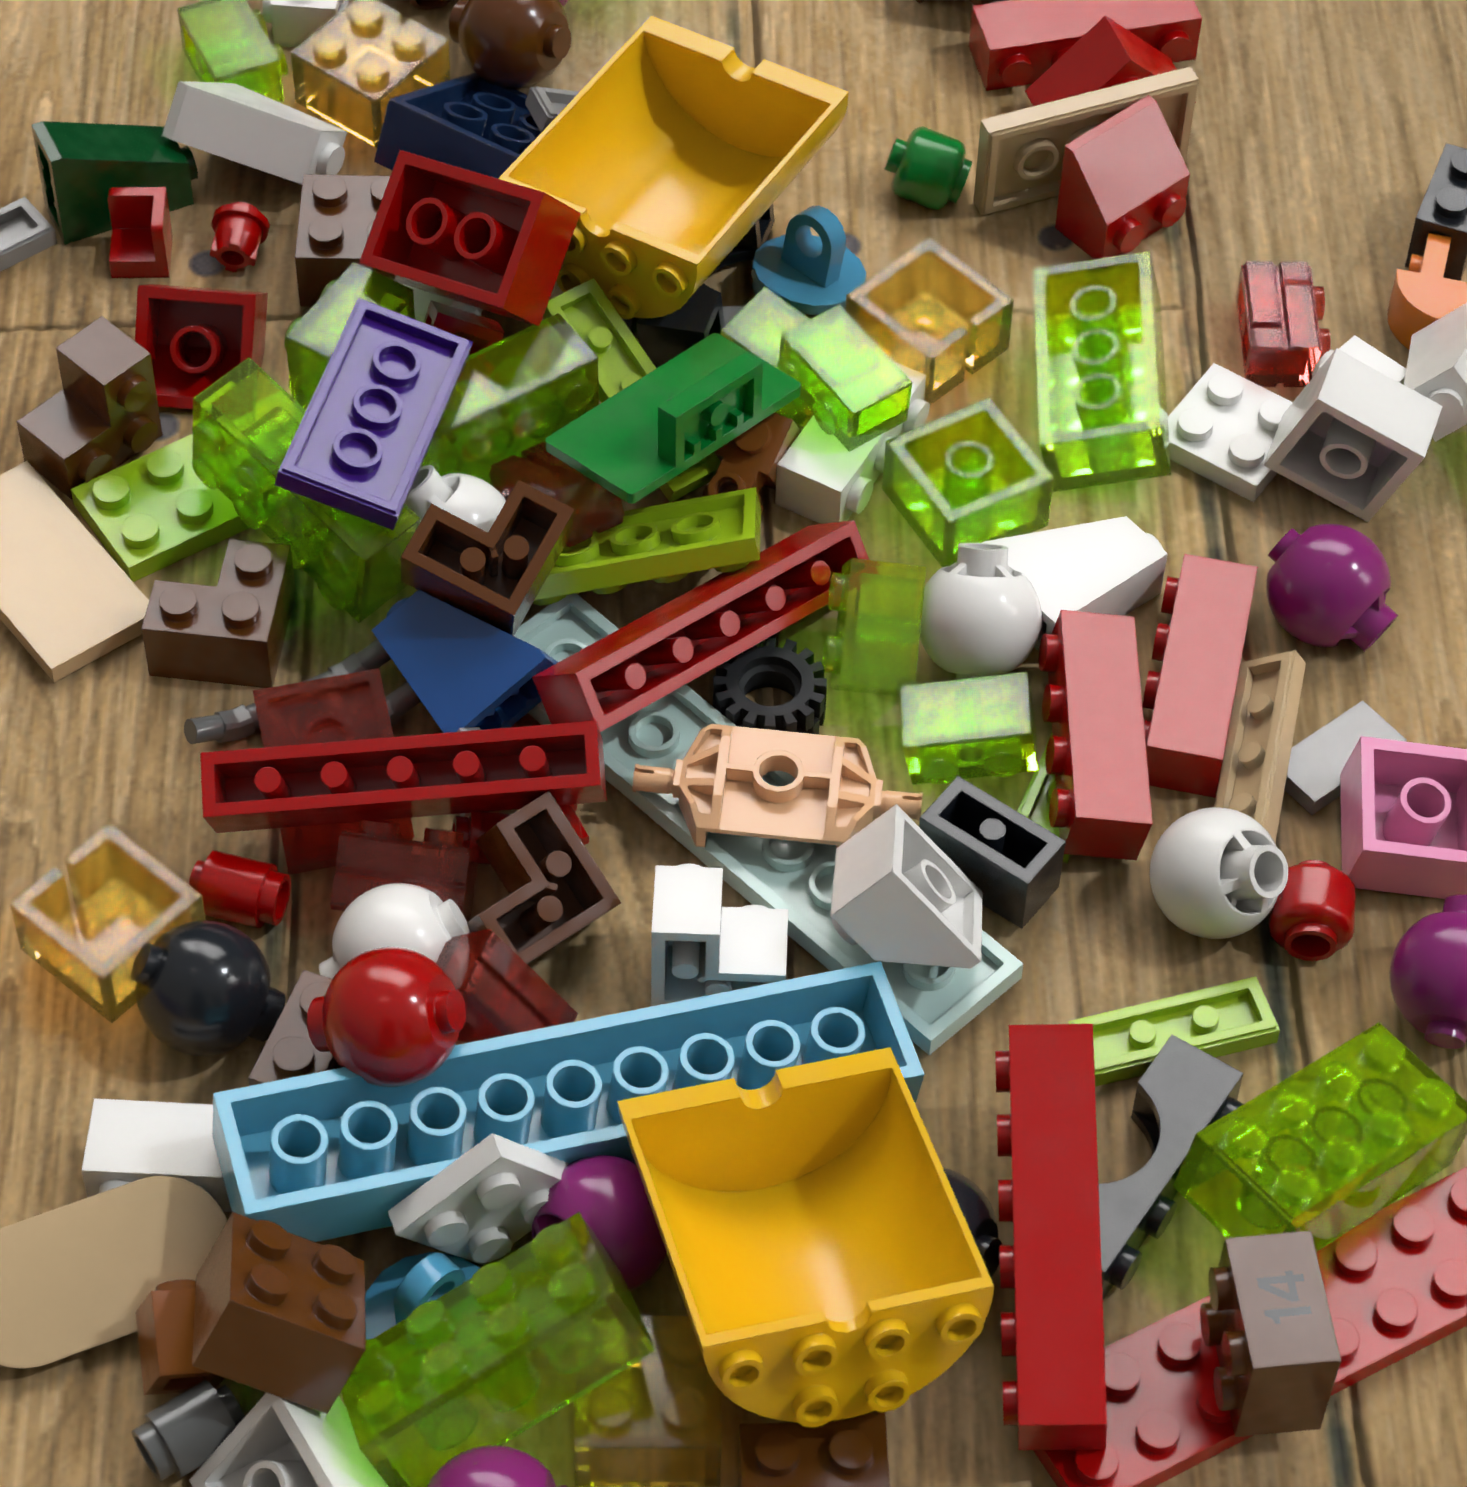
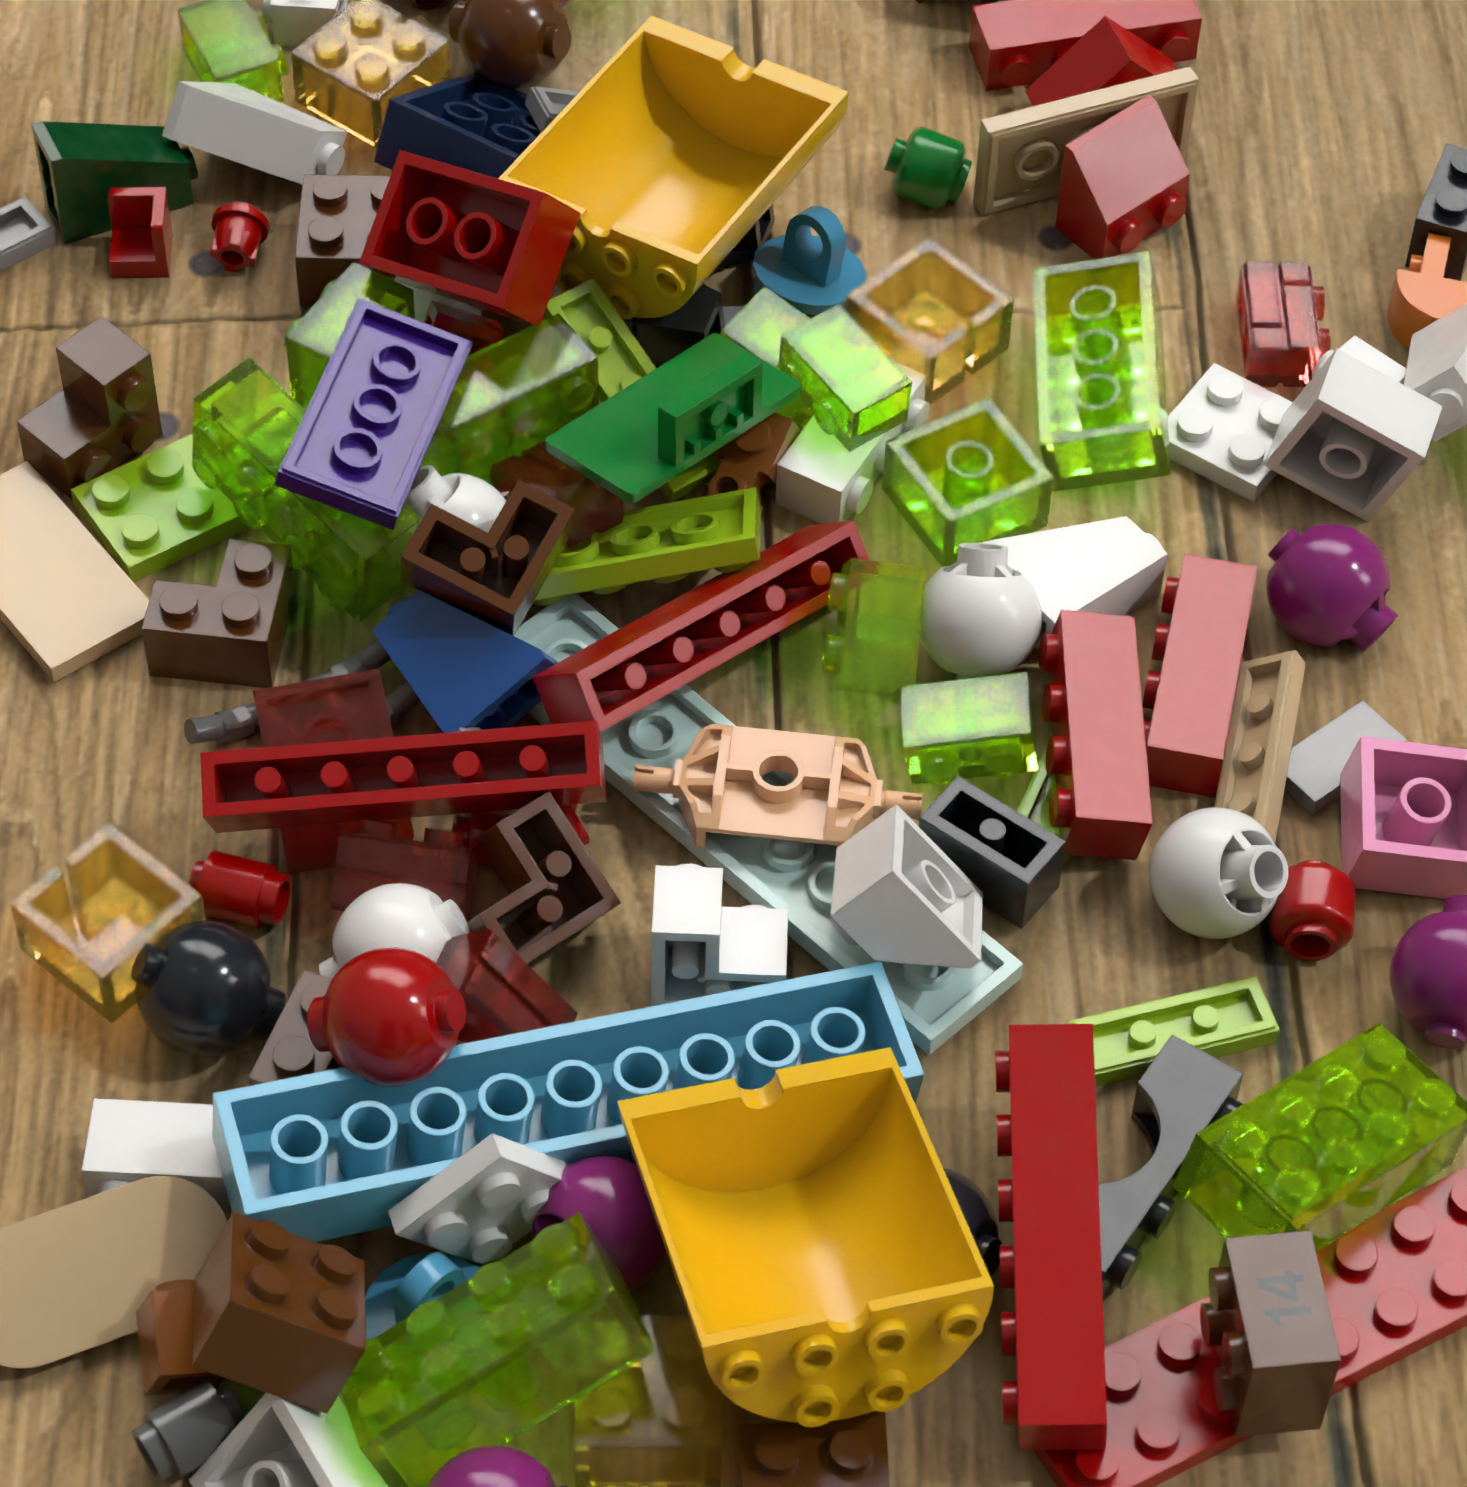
red slope [135,284,268,413] -> none
black tyre [713,637,827,734] -> none

